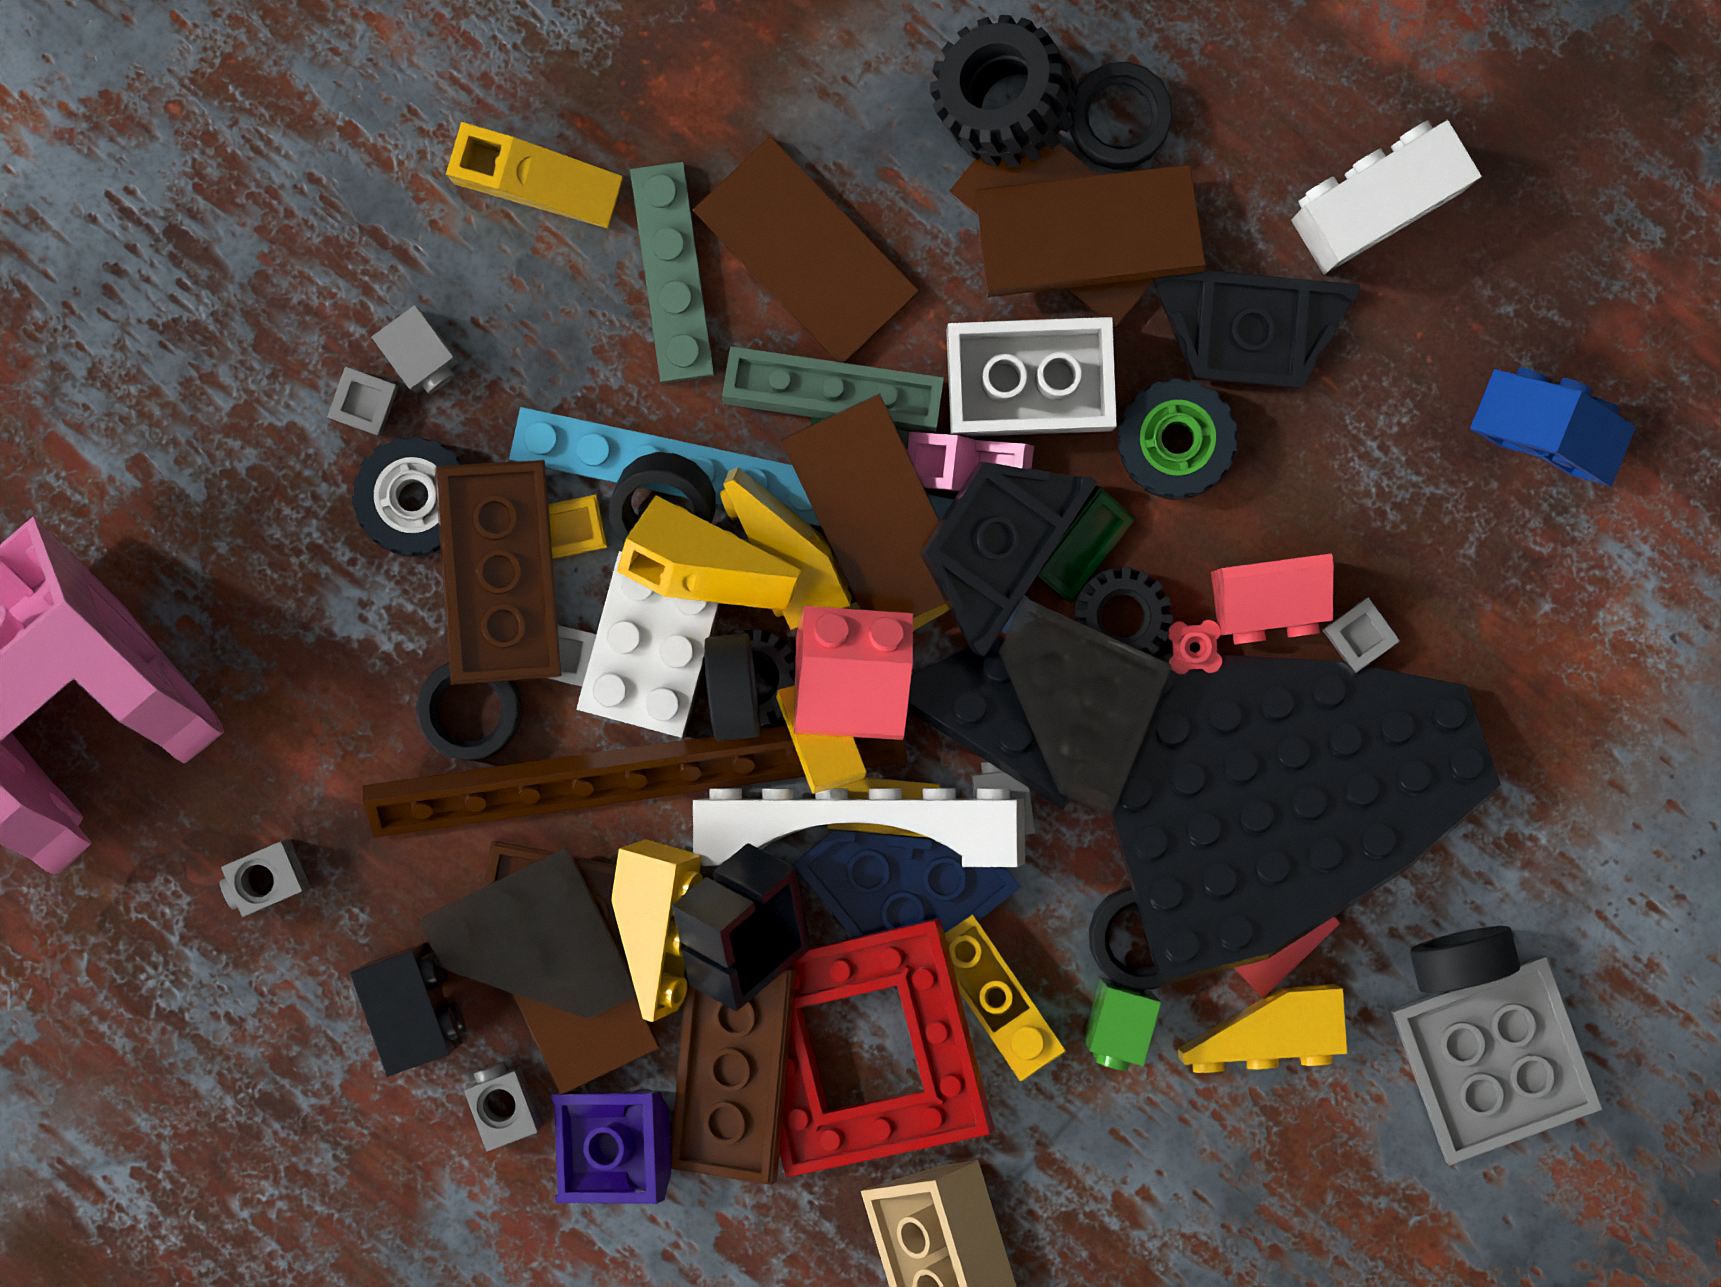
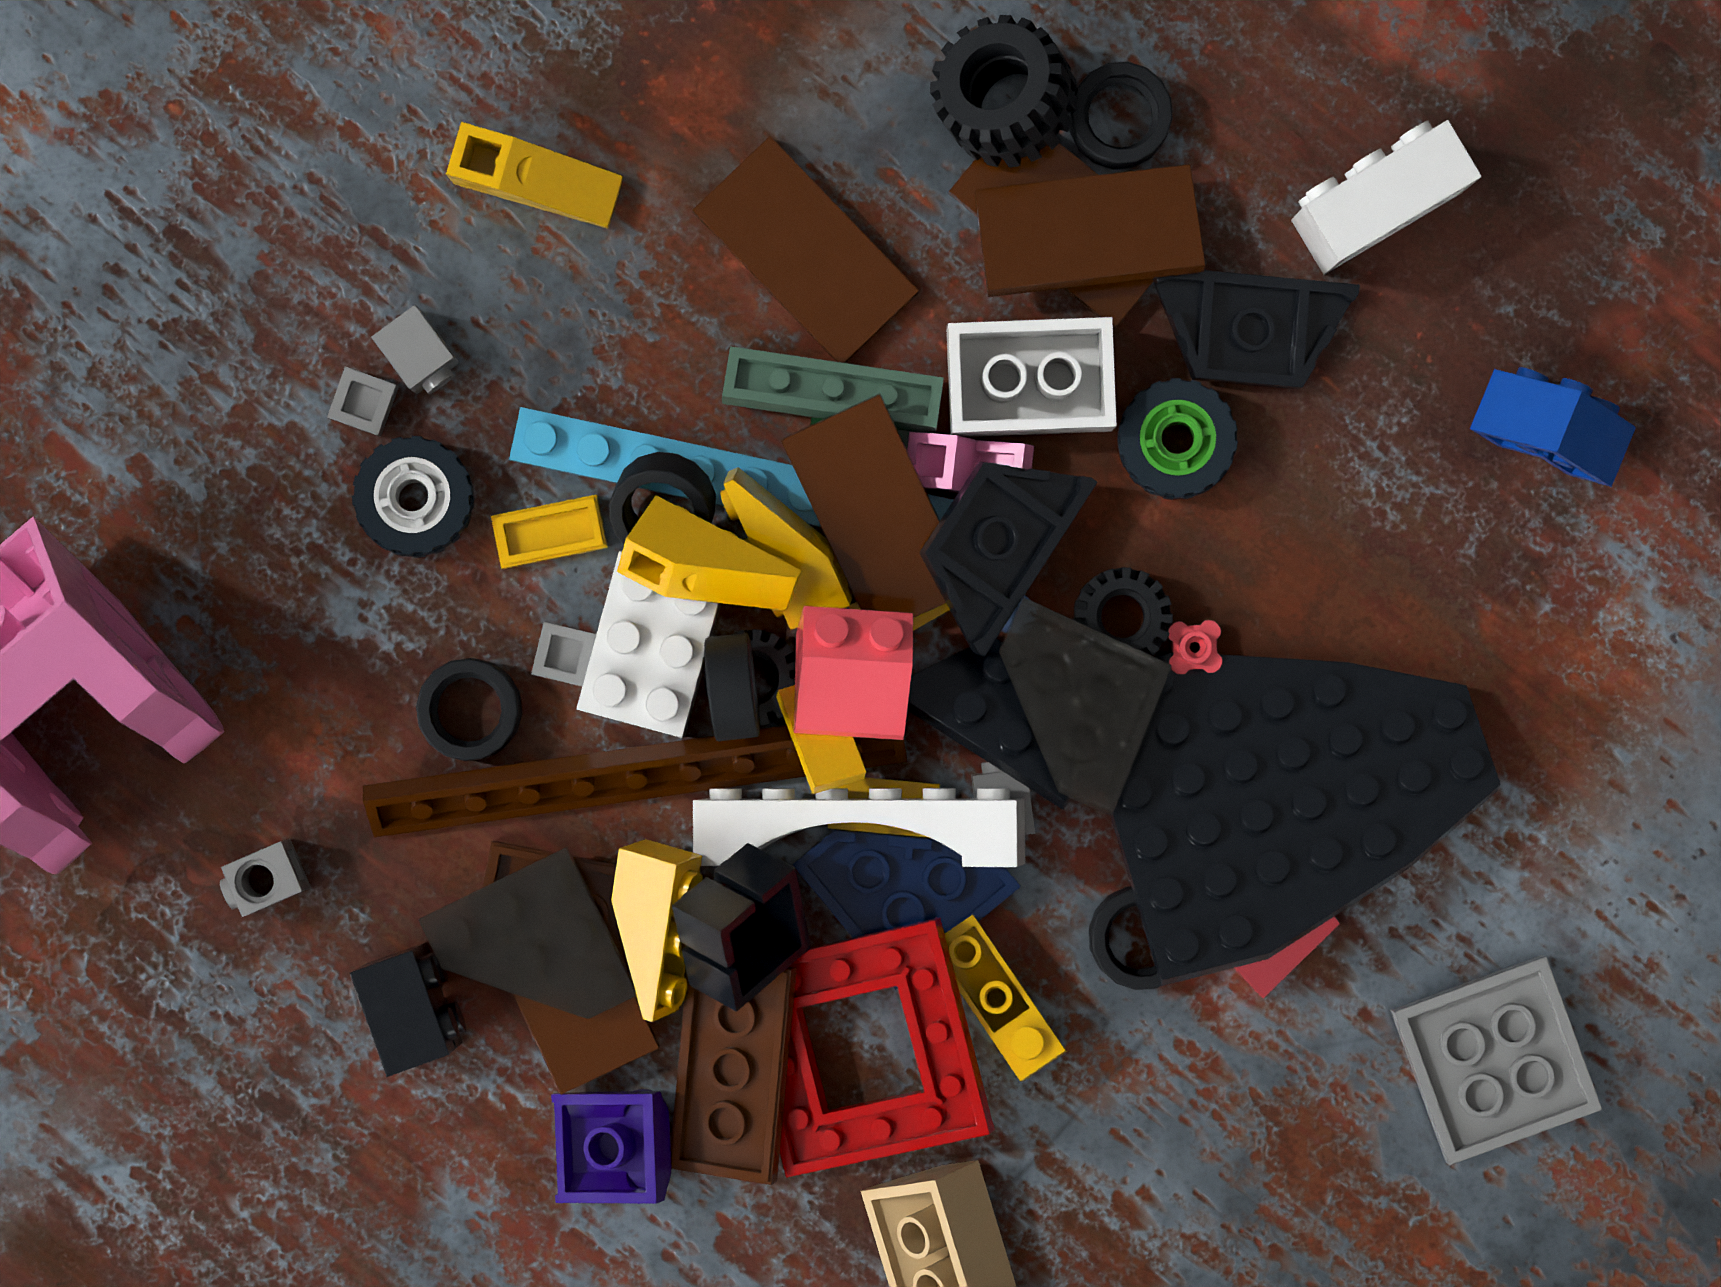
reddish brown tile [434,460,562,685] -> none
light grey brick [464,1061,543,1152] -> none
sand green plate [630,162,714,384] -> none
dark green tile [1037,485,1136,603] -> none
bright green brick [1083,978,1161,1071] -> none
yellow slope [1178,984,1347,1073] -> none
coral slope [1210,553,1334,645] -> none
light grey plate [1322,597,1400,673] -> none
black tyre [1410,926,1520,993] -> none

